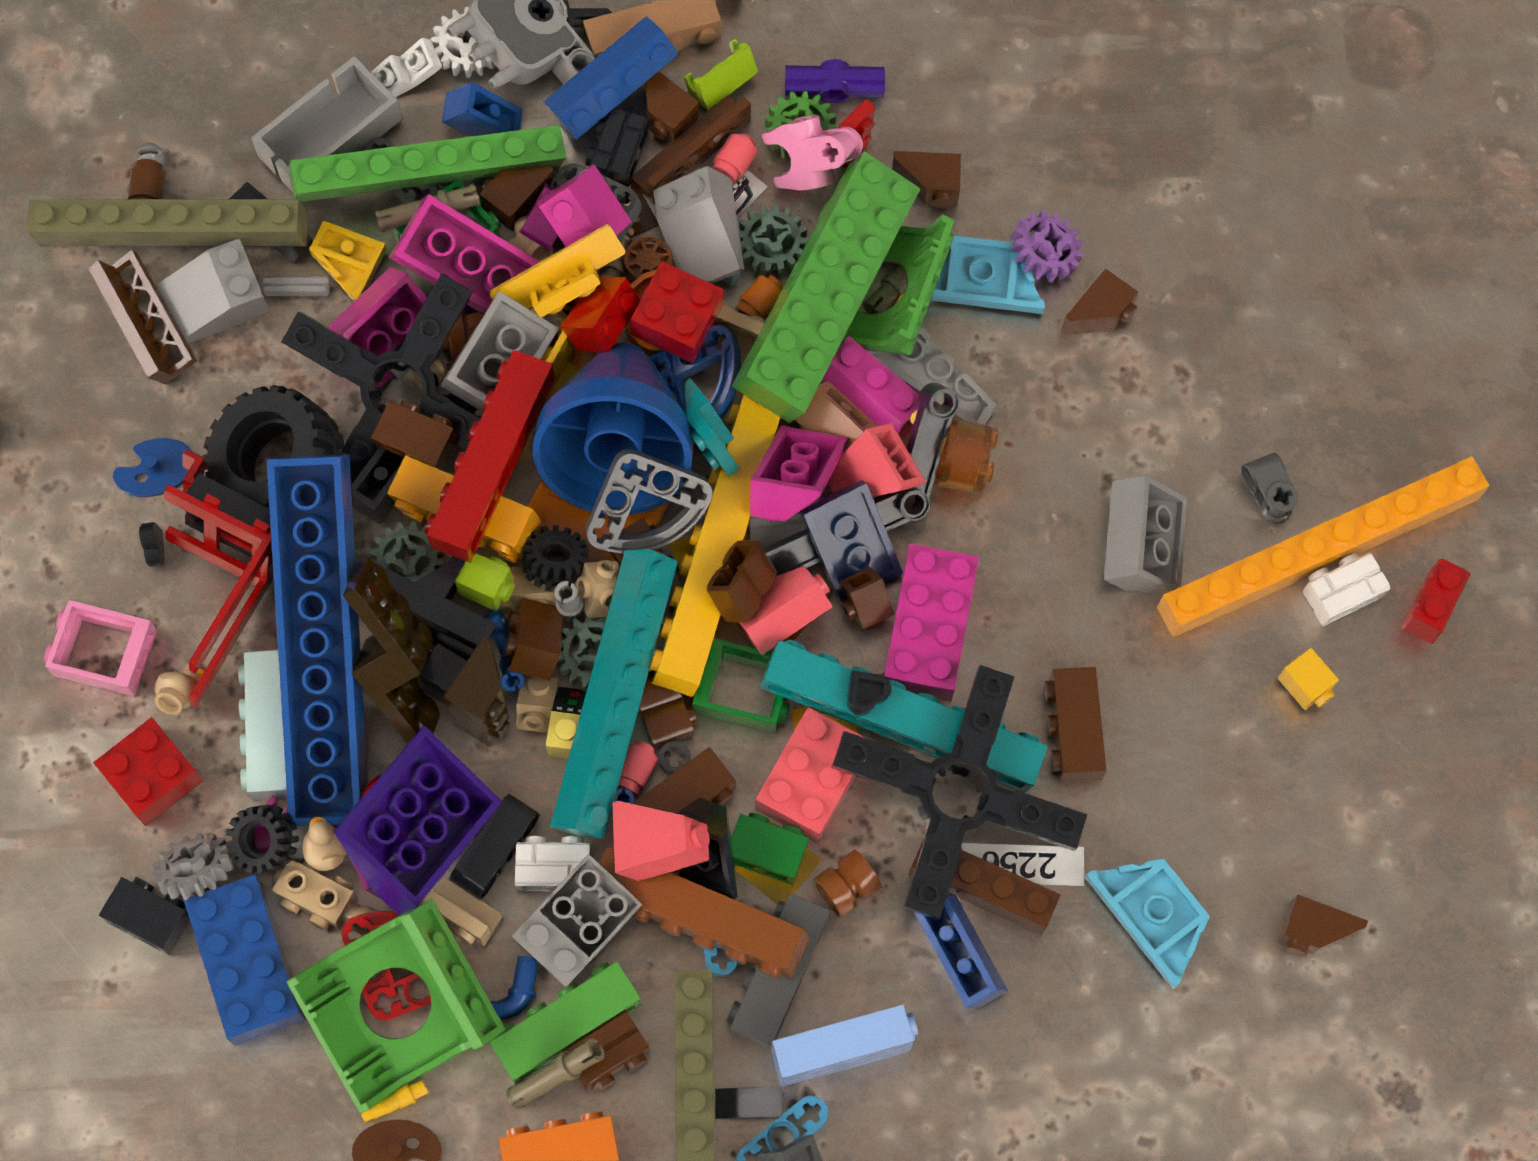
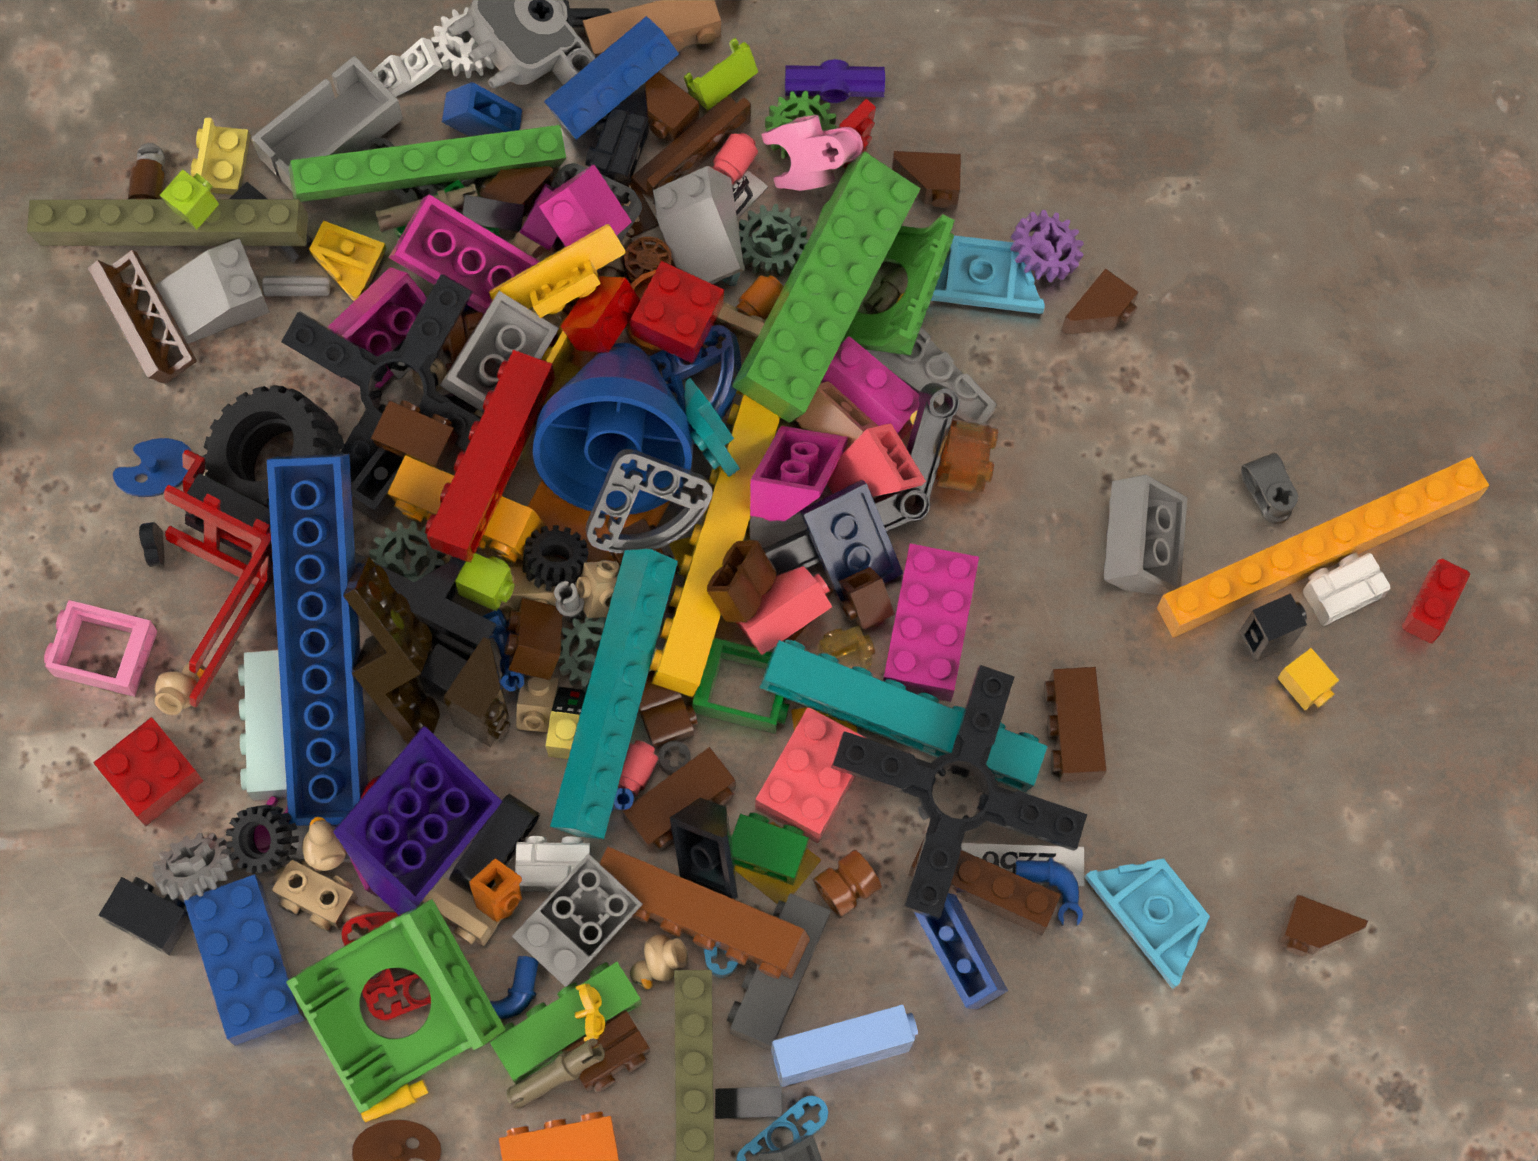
coral slope [613,801,710,881] -> none
black tile [847,670,892,716] -> none
none -> lime brick [160,169,219,230]
none -> light yellow bracket [191,118,251,195]
none -> black sticker [462,195,524,232]
none -> orange brick [469,858,523,923]
none -> yellow piece [575,984,605,1042]
none -> tan animal [630,934,688,990]
none -> clear yellow bracket [818,626,876,669]
none -> blue piece [1016,857,1083,926]
none -> black brick [1240,593,1307,662]

